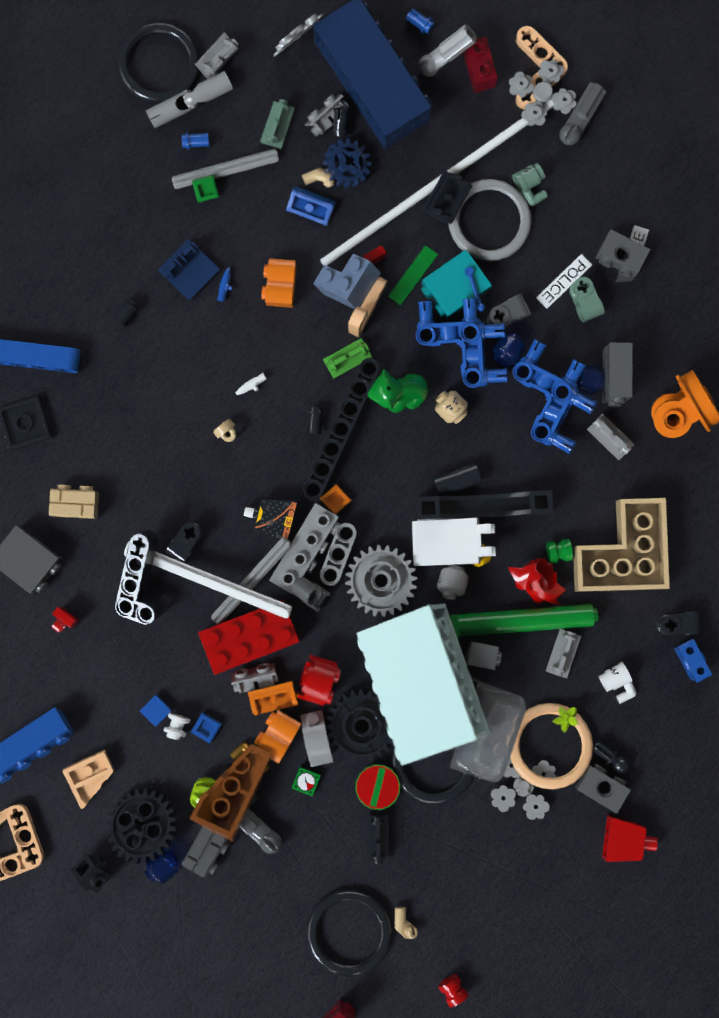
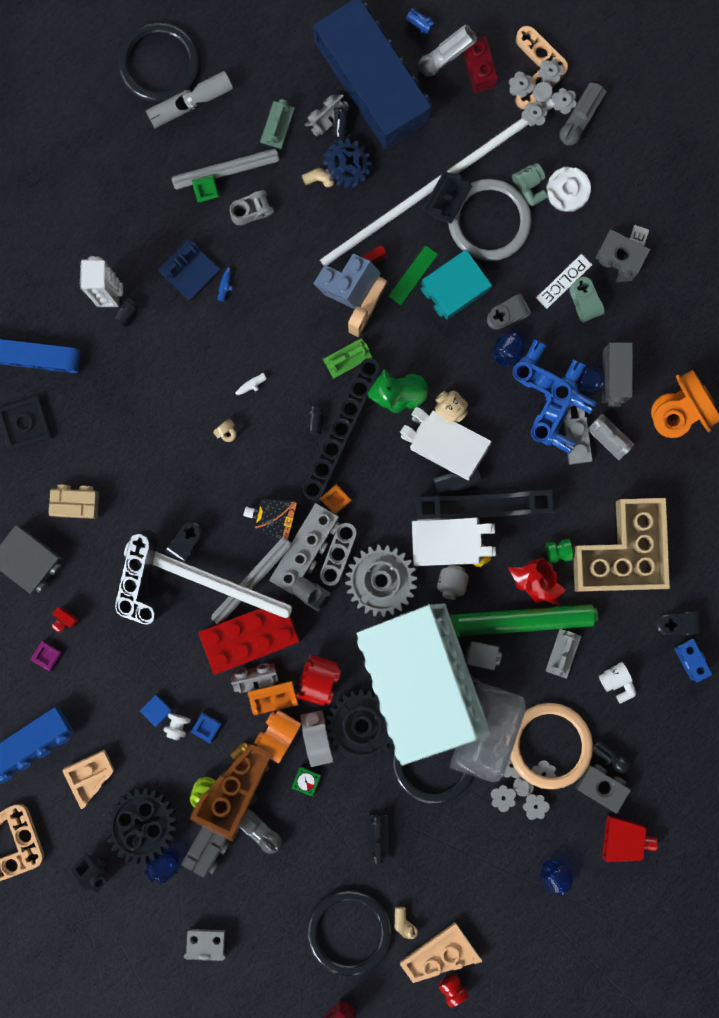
blue pin [181,132,209,150] -> none
light grey hinge [195,33,239,79] -> none
orange brick [262,259,297,308] -> none
light grey plant [274,13,324,56] -> none
blue slope [286,187,336,226] -> none
red piece [355,764,400,810] -> none
blue pin [416,298,508,388] -> none
blue hinge [465,267,485,312] -> none
lime plant [552,707,579,733] -> none
none -> magenta tile [30,640,62,671]
none -> white brick [81,257,123,307]
none -> light grey piece [184,929,226,961]
none -> light grey piece [230,190,274,225]
none -> white tile [400,407,491,481]
none -> light nougat wing [400,922,482,983]
none -> clear blue head [539,860,573,895]
none -> white tile [546,167,591,212]
none -> light grey hinge [563,407,592,465]

